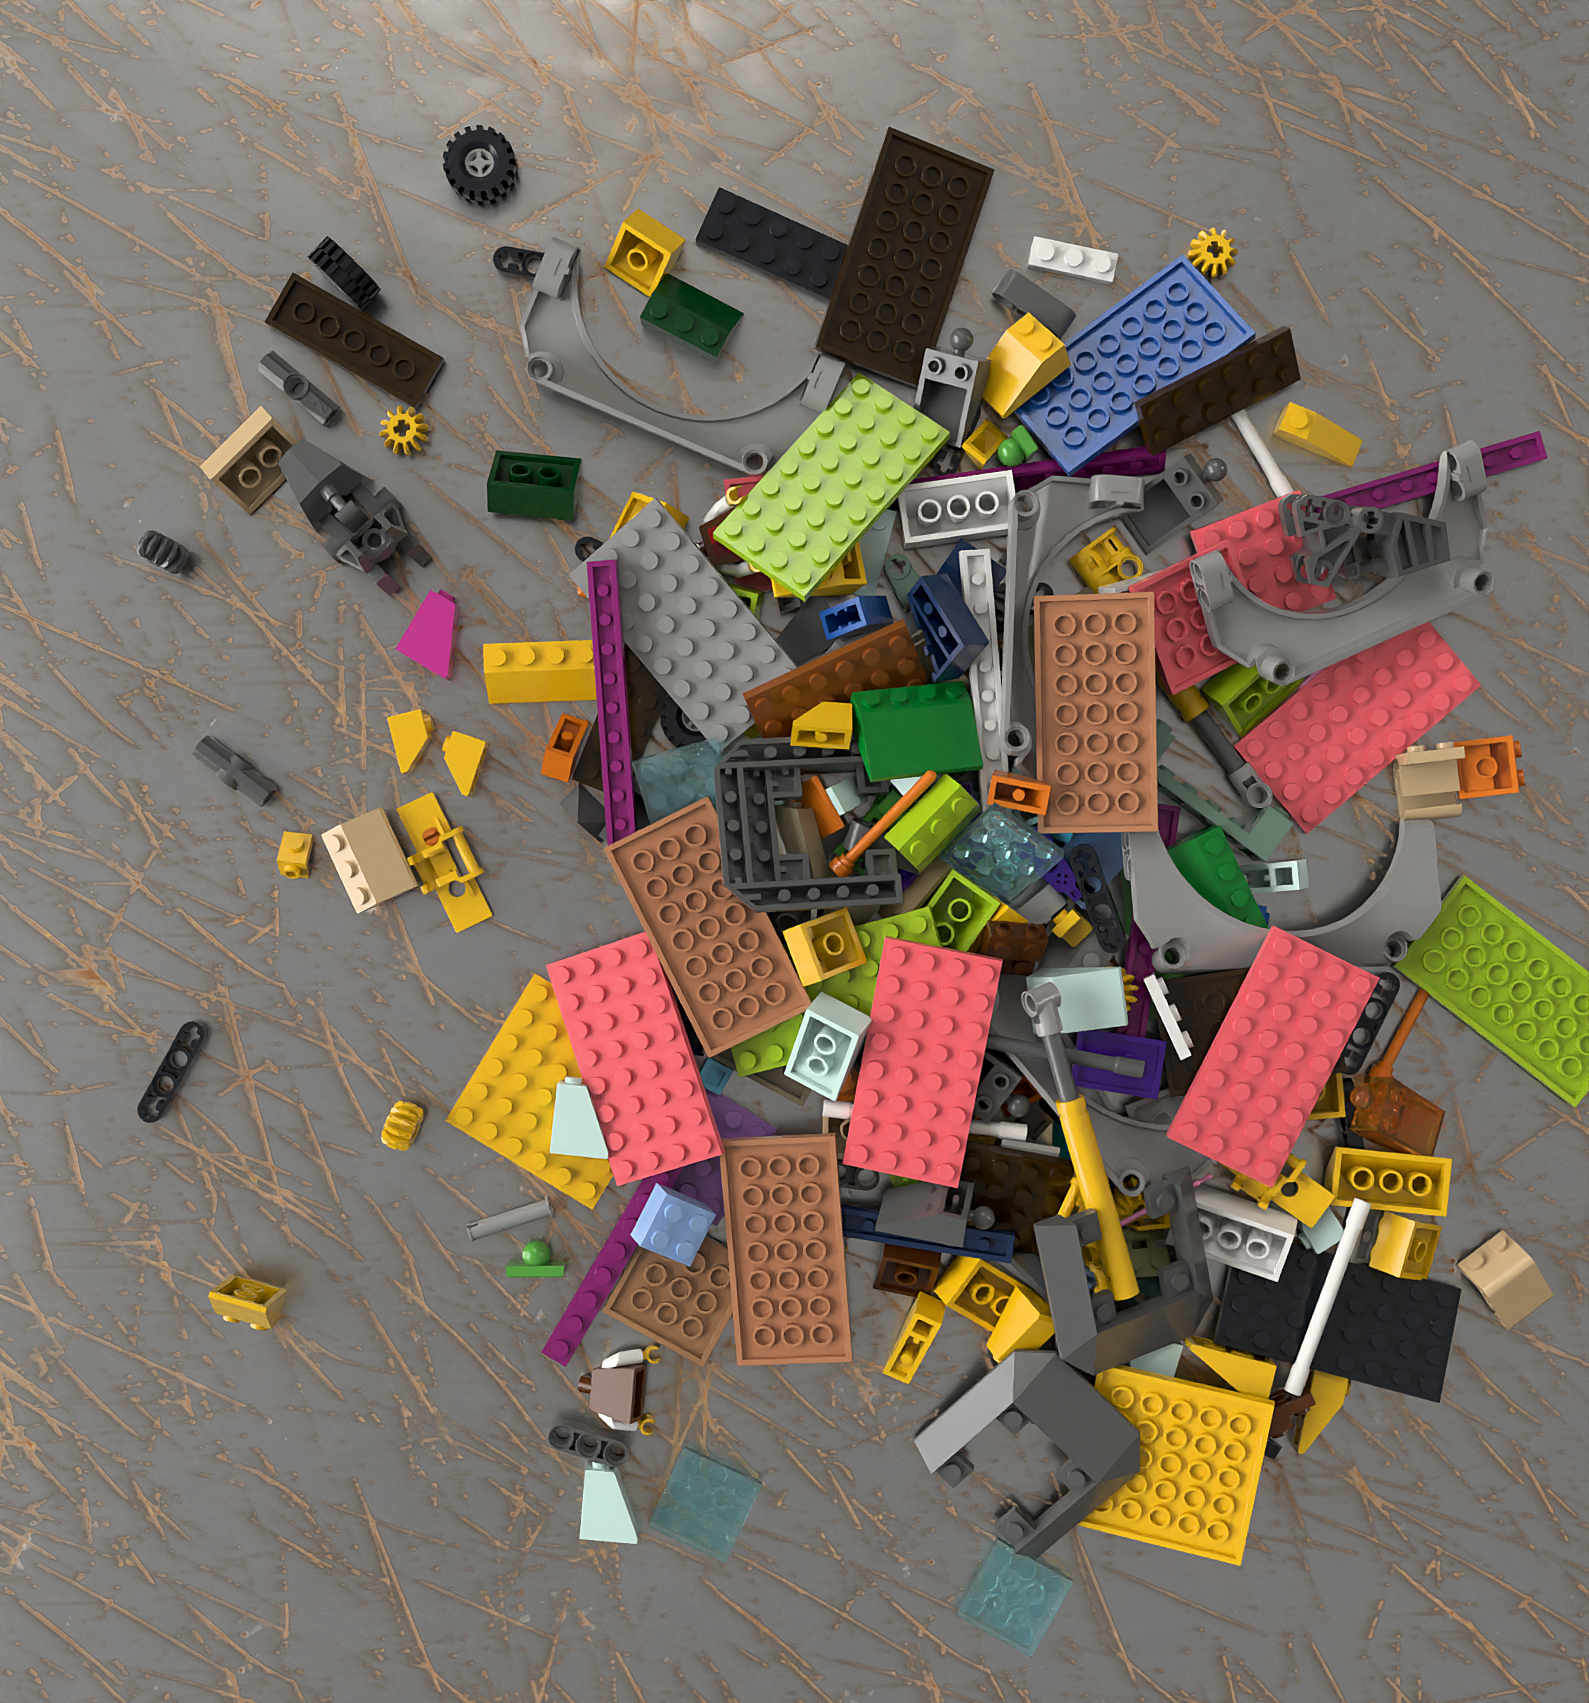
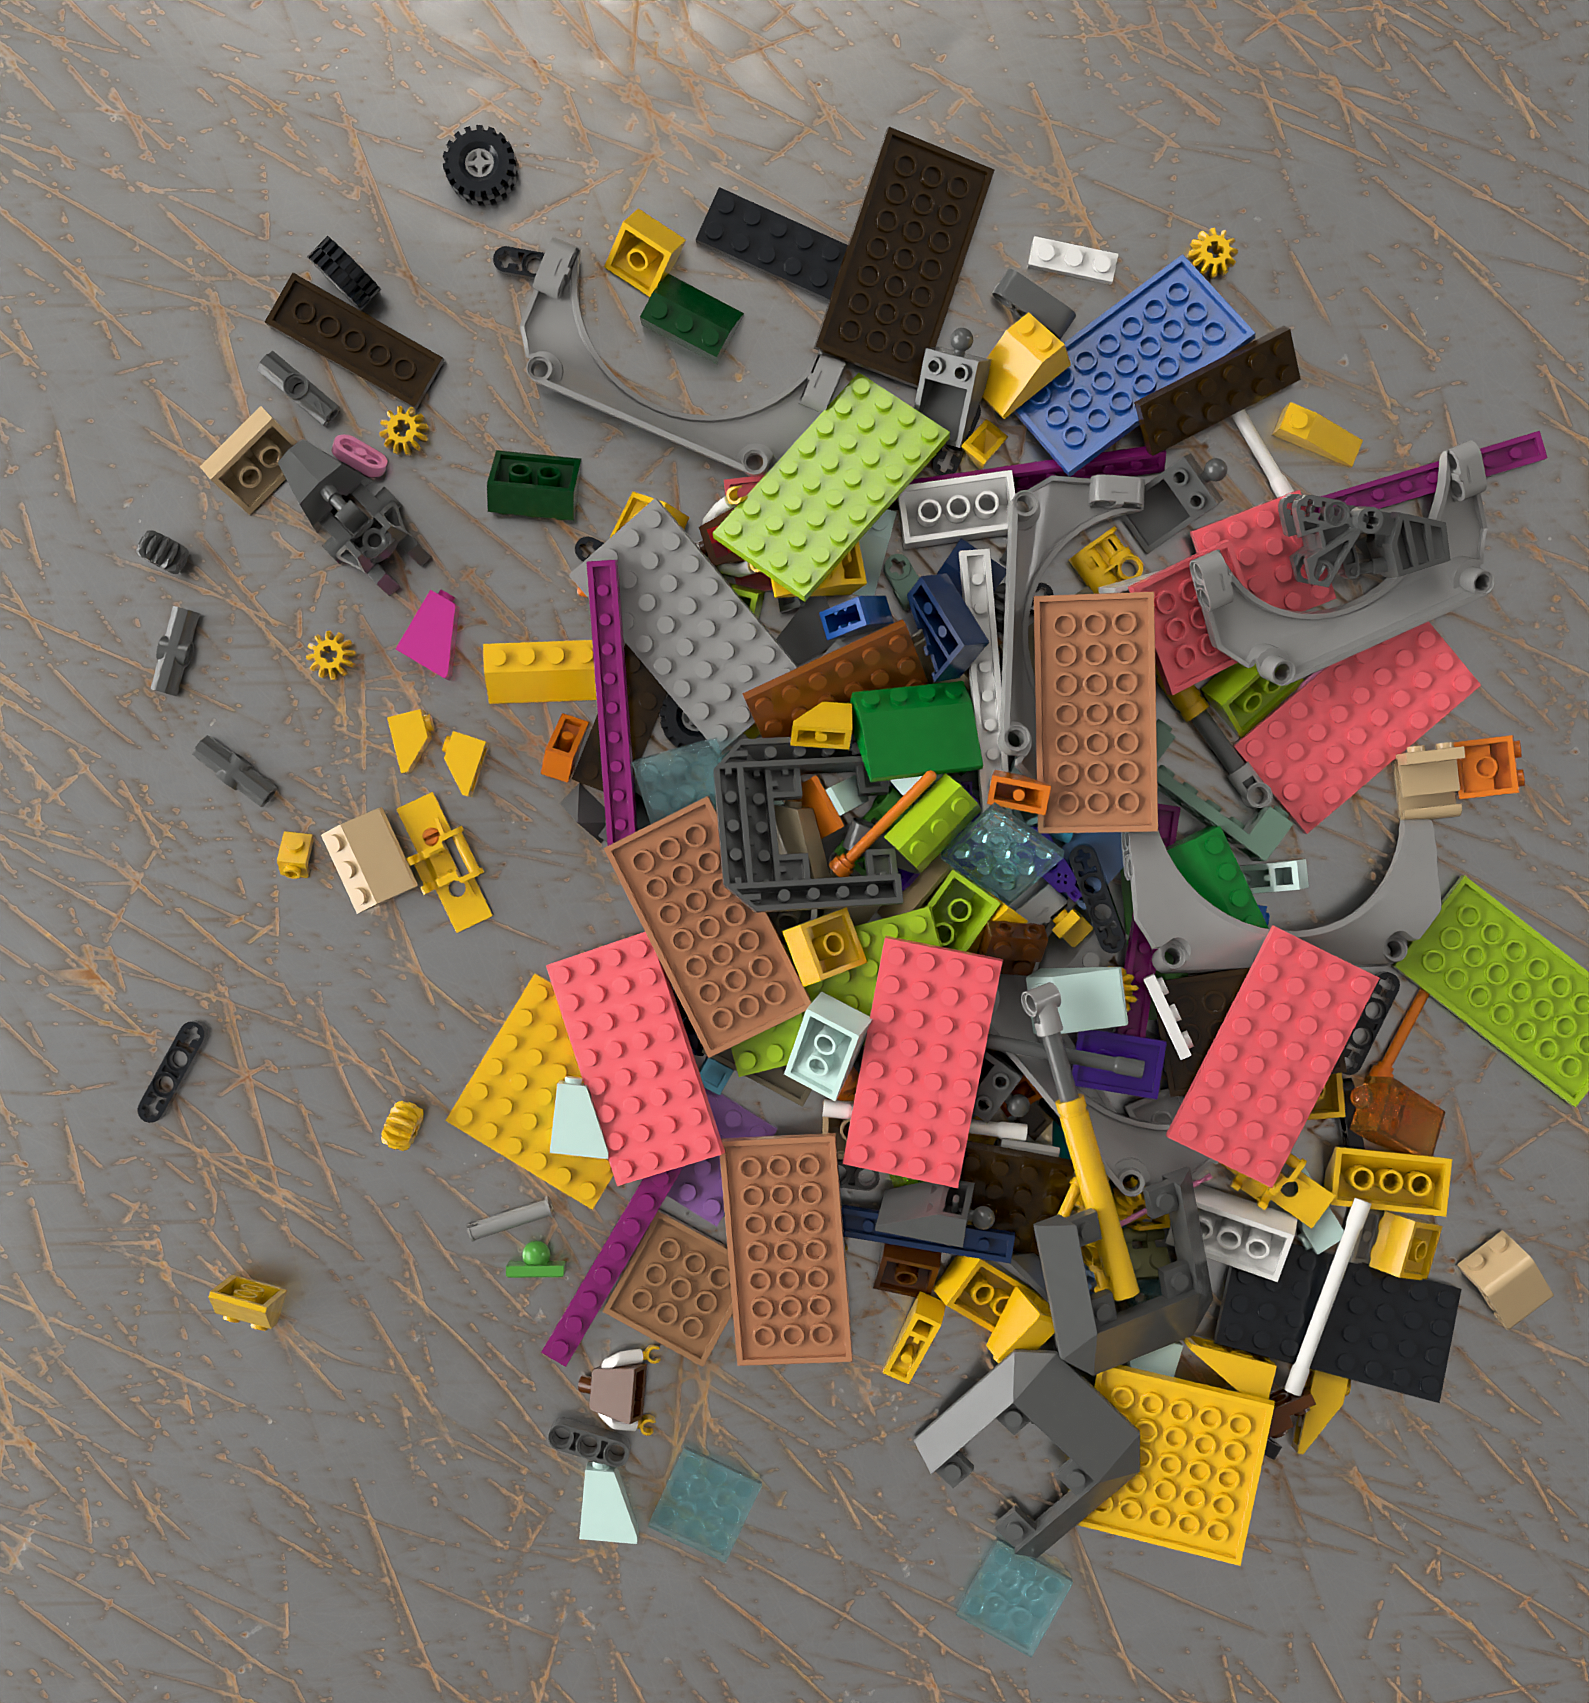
light blue brick [631,1183,716,1267] -> none
bright green tile [997,425,1038,467] -> none
none -> dark grey piece [150,606,200,696]
none -> yellow gear [306,631,357,680]
none -> bright pink plate [331,434,388,478]

